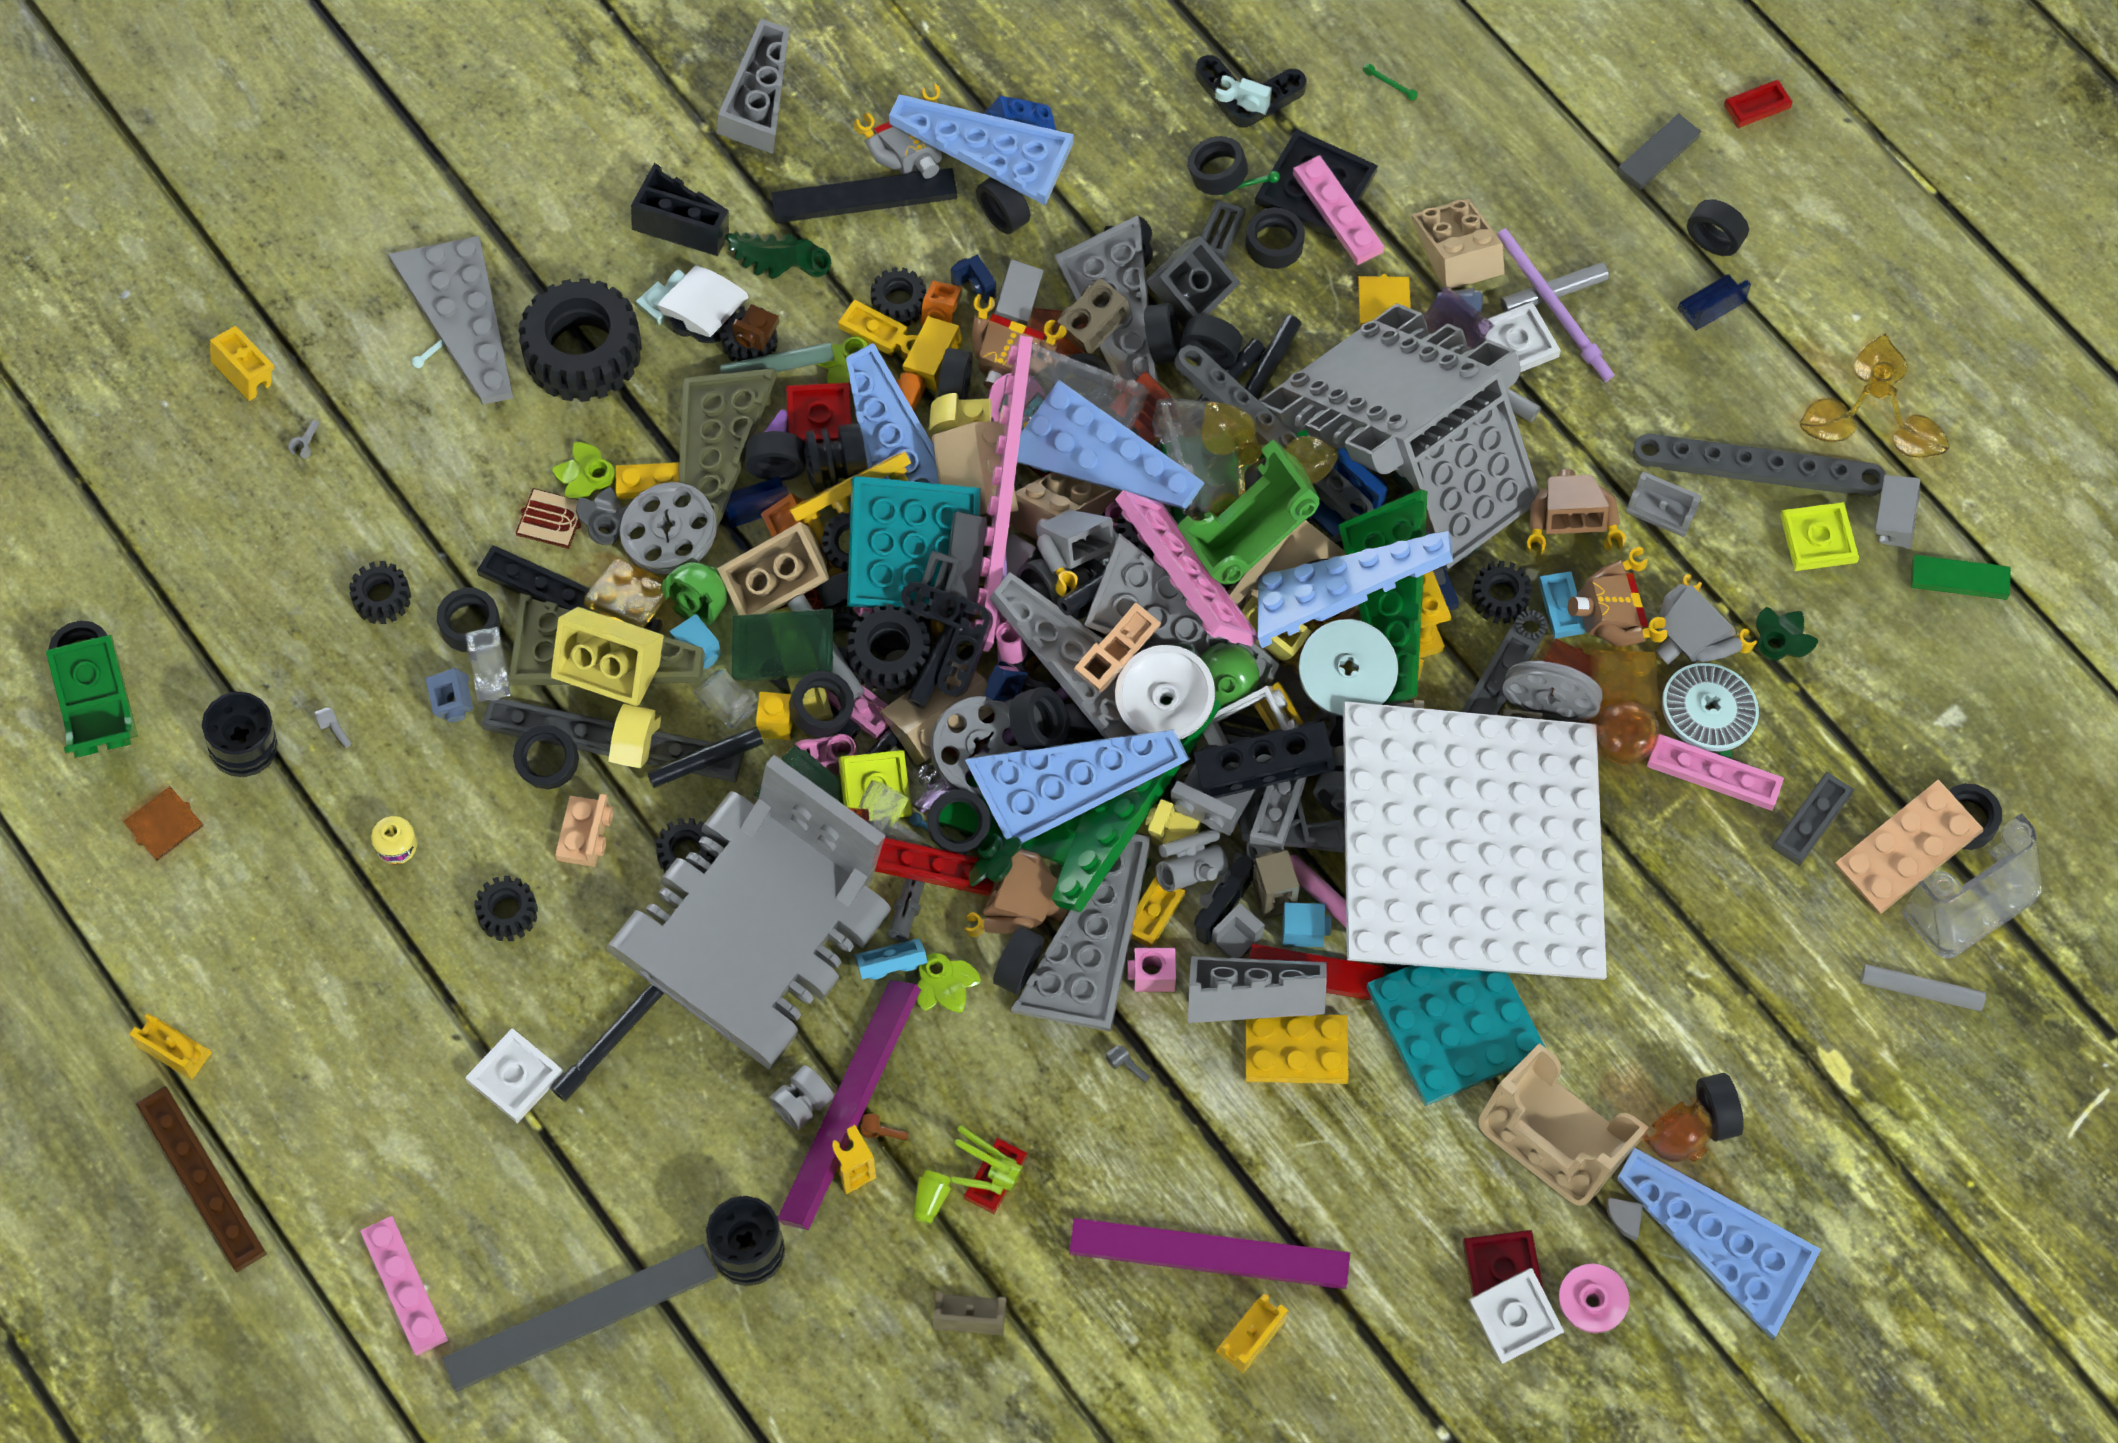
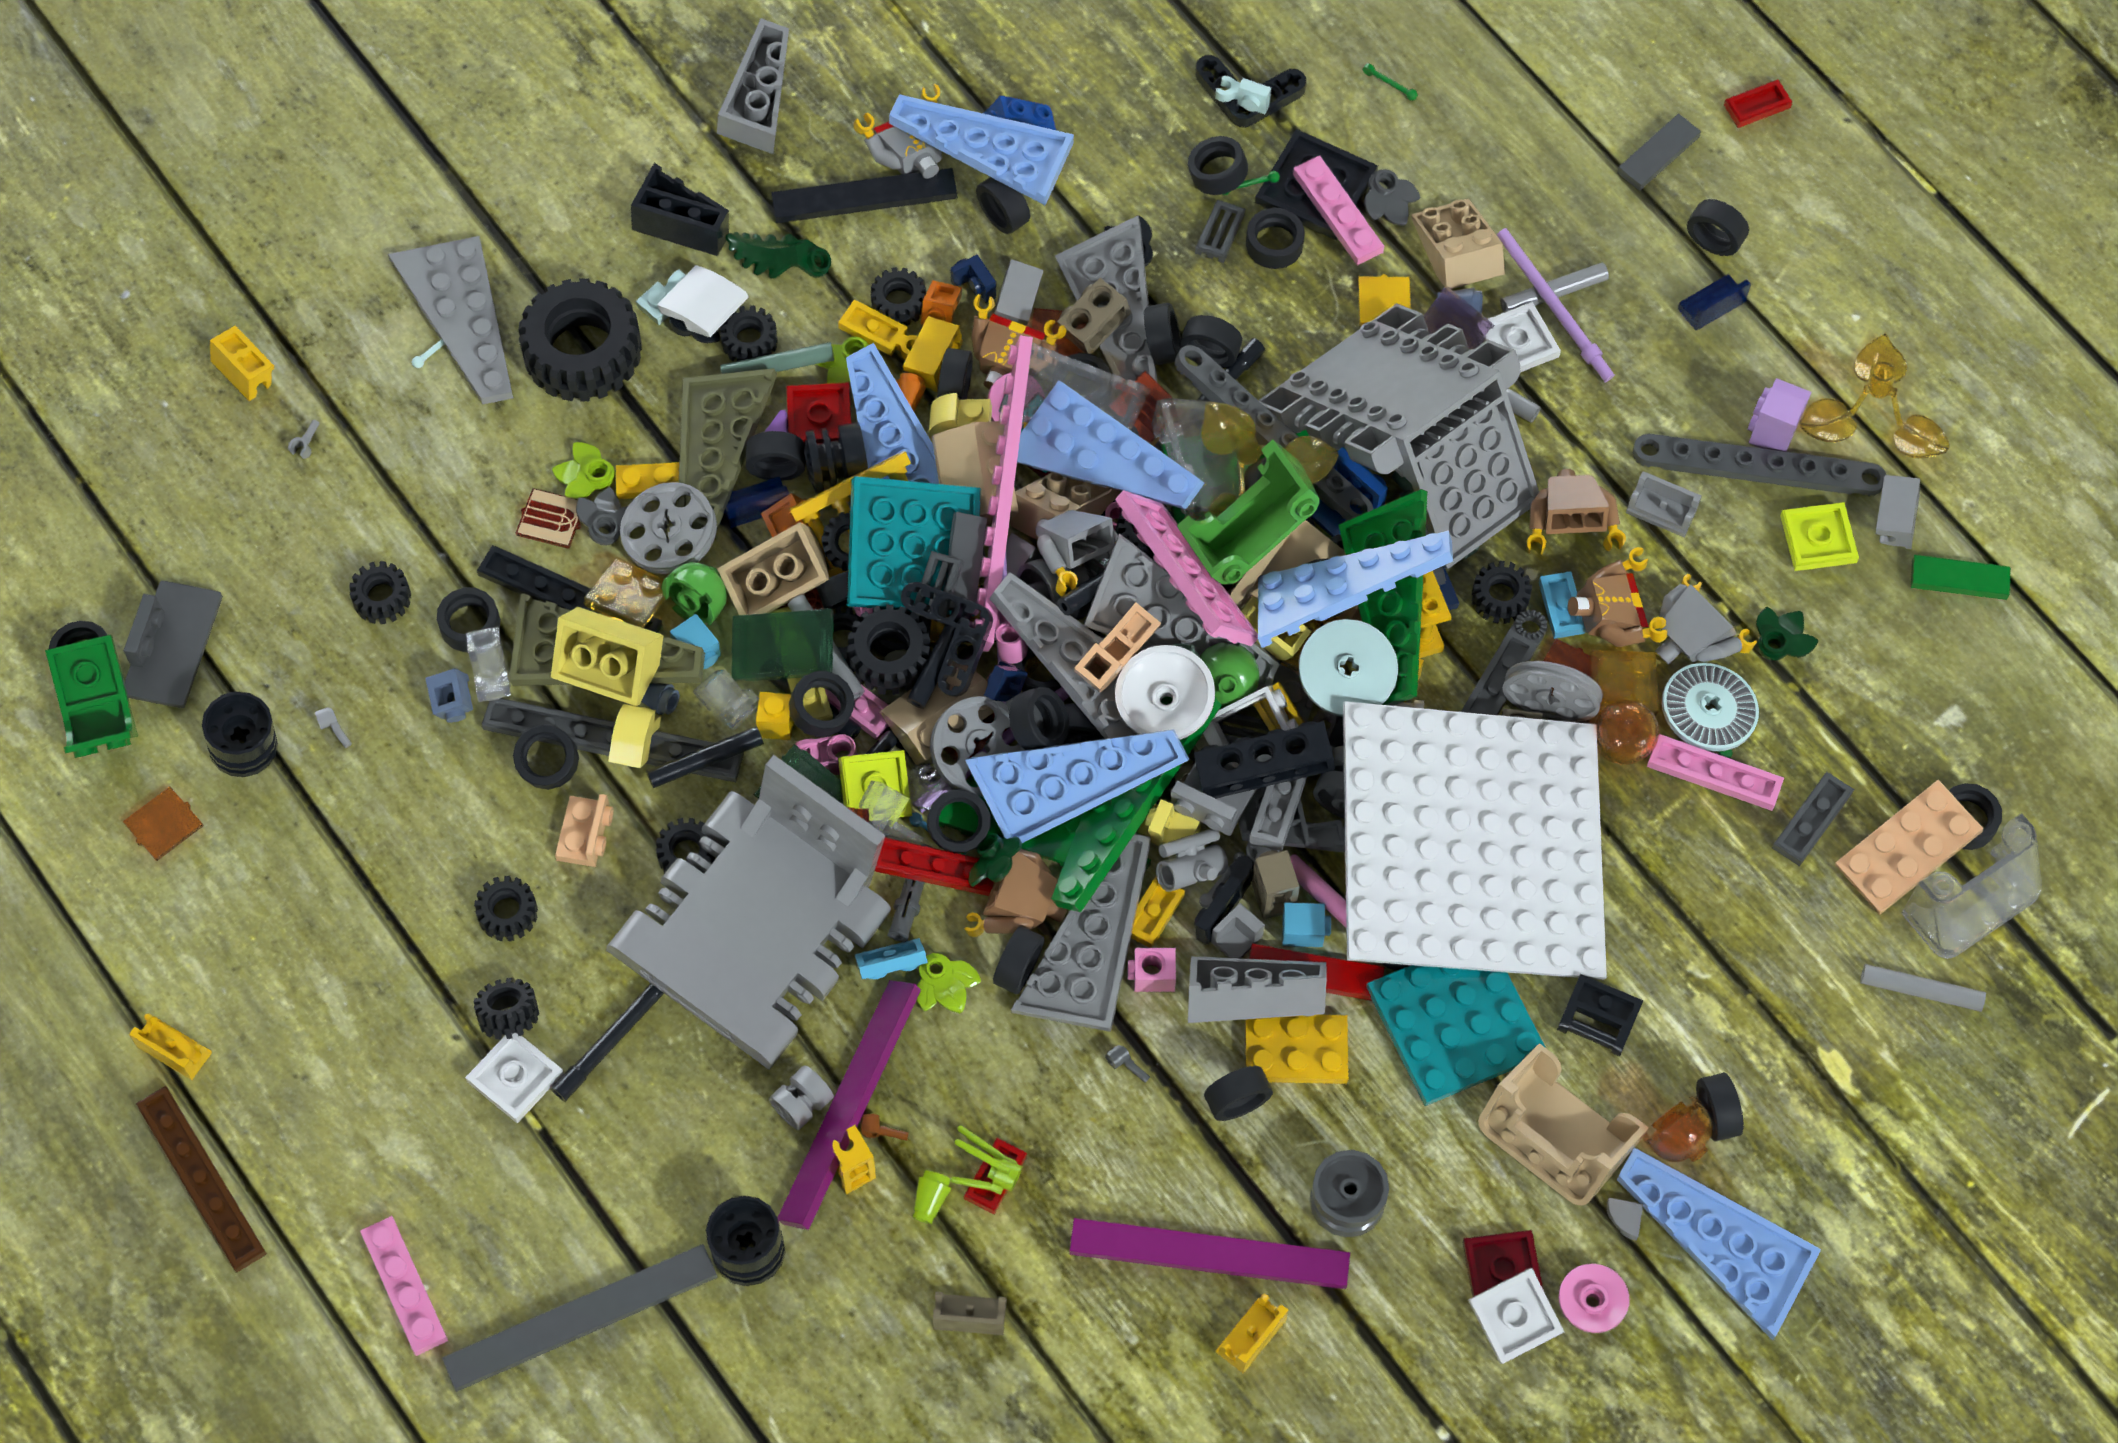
light yellow head [371,816,418,865] -> none
reddish brown bracket [732,304,780,351] -> none
dark grey brick [1145,236,1240,328] -> none
black piece [1244,314,1302,400] -> none
none -> dark grey bracket [123,581,223,708]
none -> black tyre [474,978,539,1040]
none -> sand blue cone [641,683,680,715]
none -> black tyre [1204,1066,1273,1121]
none -> dark grey wheel [1309,1150,1390,1238]
none -> dark grey plate [1364,169,1421,226]
none -> black plate [1557,974,1644,1057]
none -> lavender brick [1747,378,1811,452]

